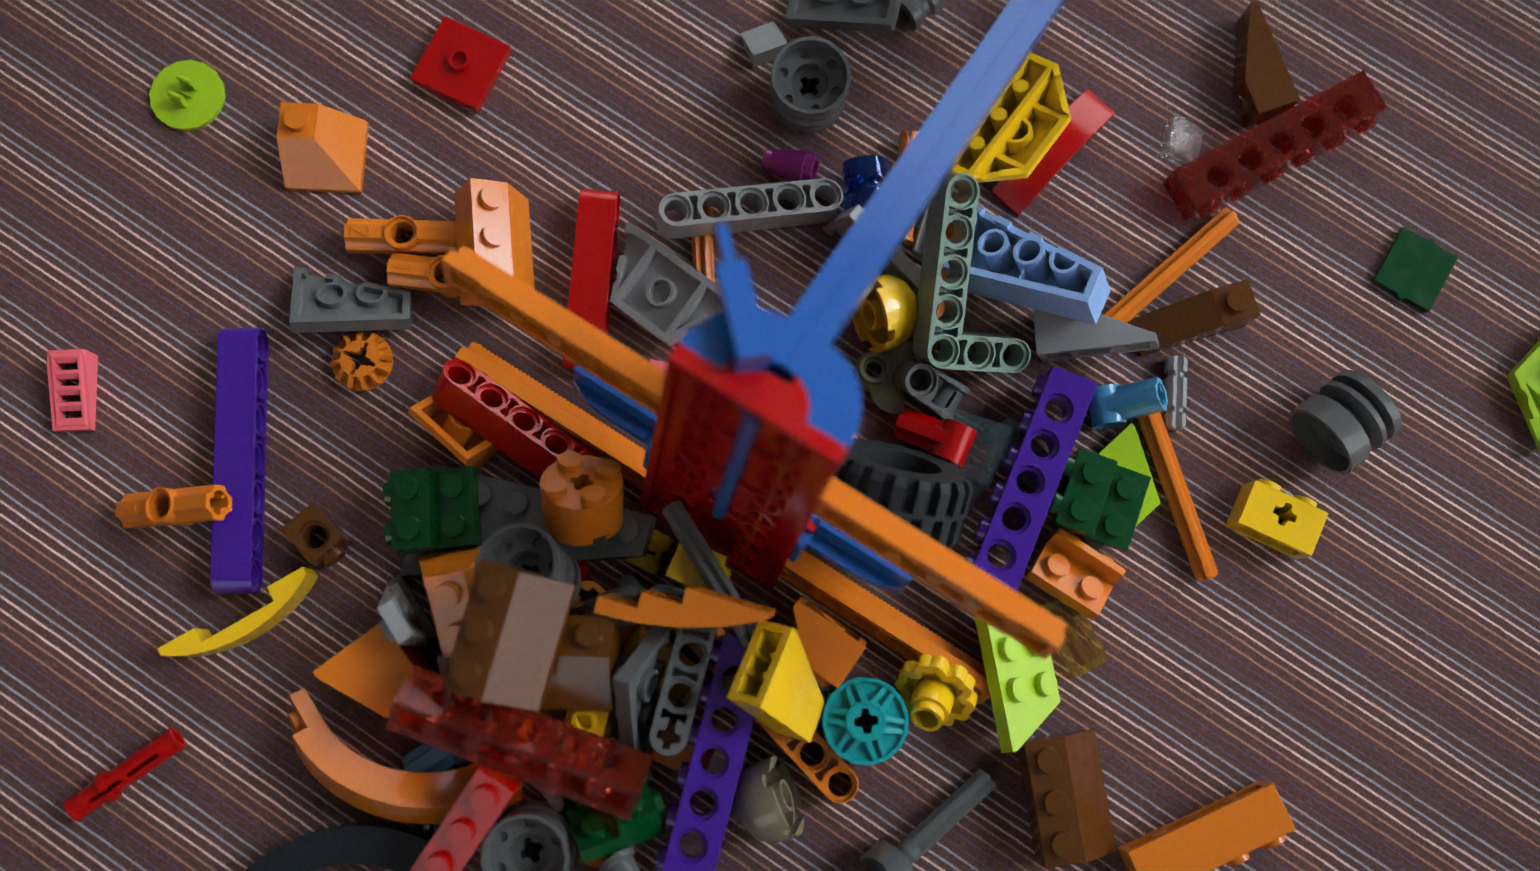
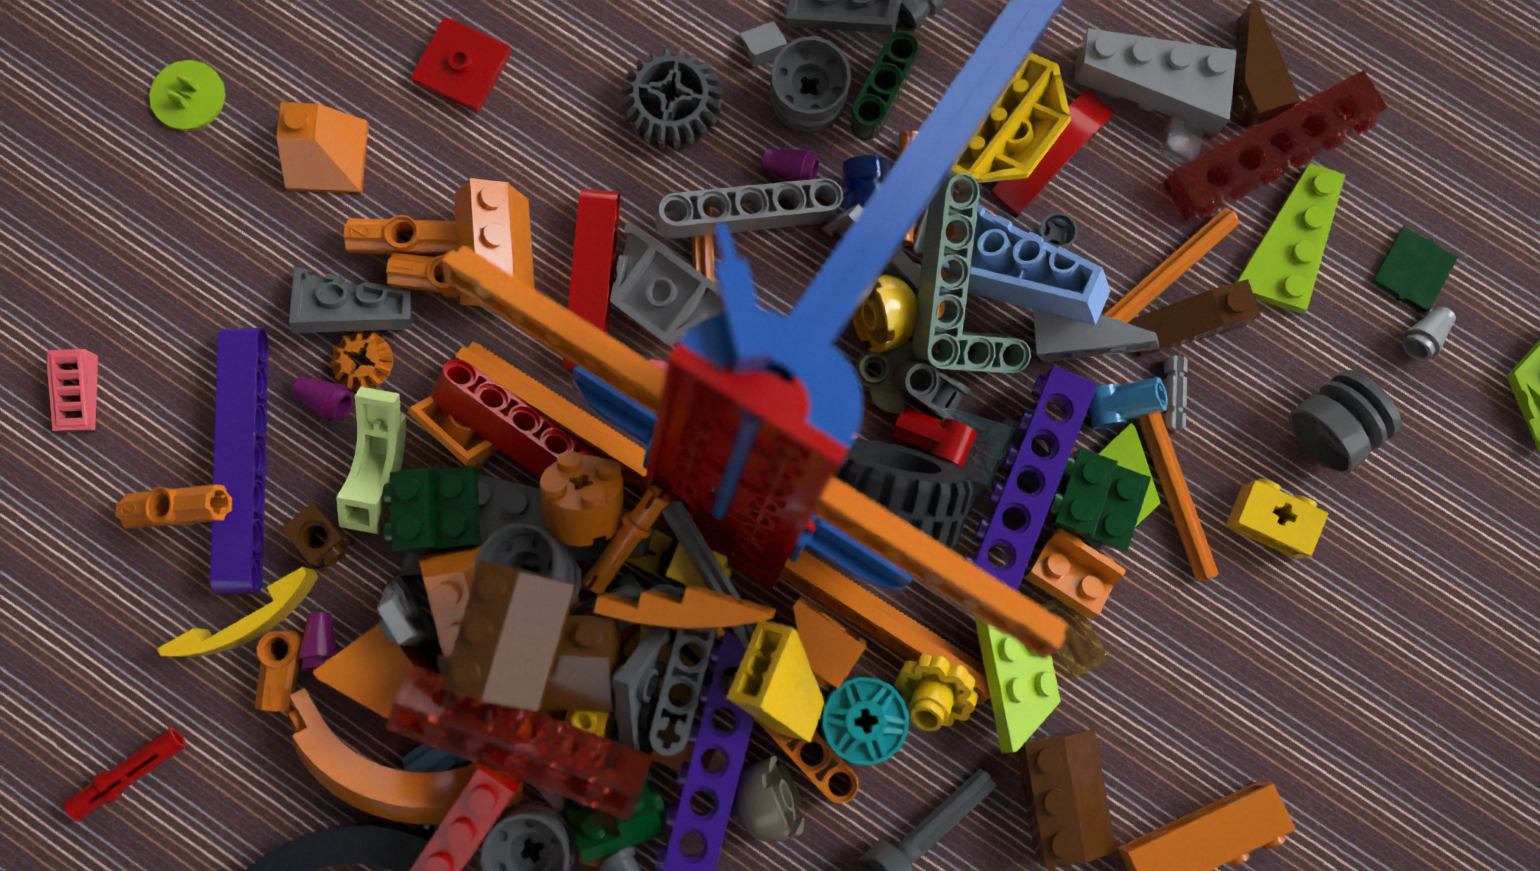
none -> orange piece [255,630,303,712]
none -> magenta cone [292,376,354,421]
none -> magenta cone [297,612,338,673]
none -> yellowish green arch [336,386,406,534]
none -> orange pin [582,485,671,594]
none -> dark grey gear [621,47,722,150]
none -> dark green beam [850,31,919,140]
none -> dark grey wheel [1035,212,1078,250]
none -> light grey wedge [1074,28,1237,137]
none -> lime wing [1234,163,1345,314]
none -> light grey cone [1402,306,1456,361]

